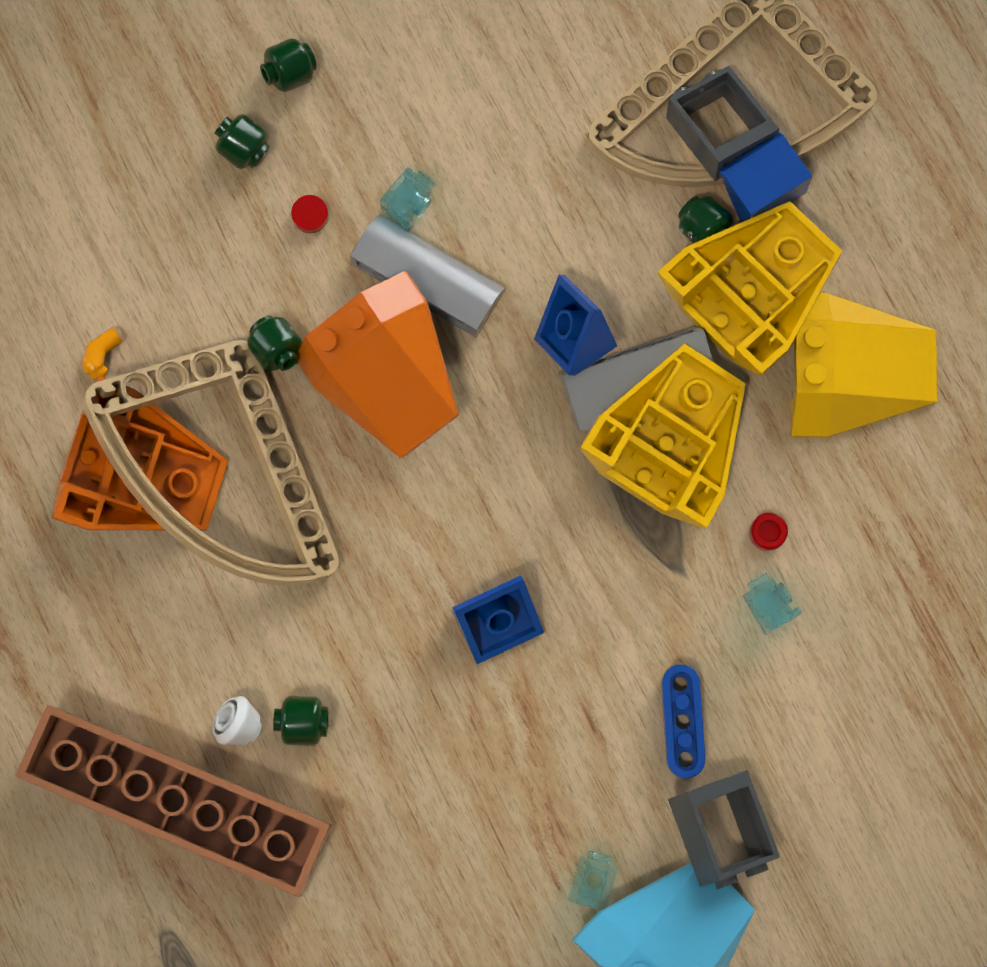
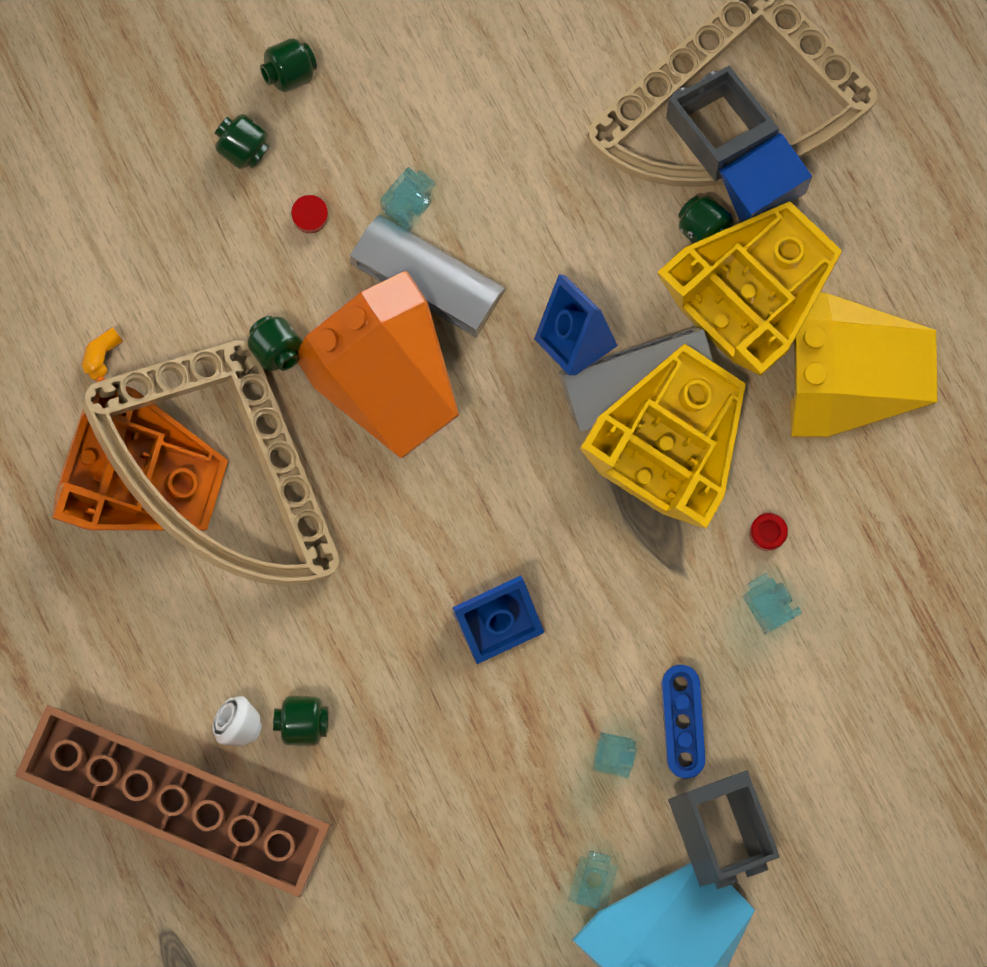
none -> clear light blue brick [591,732,636,779]

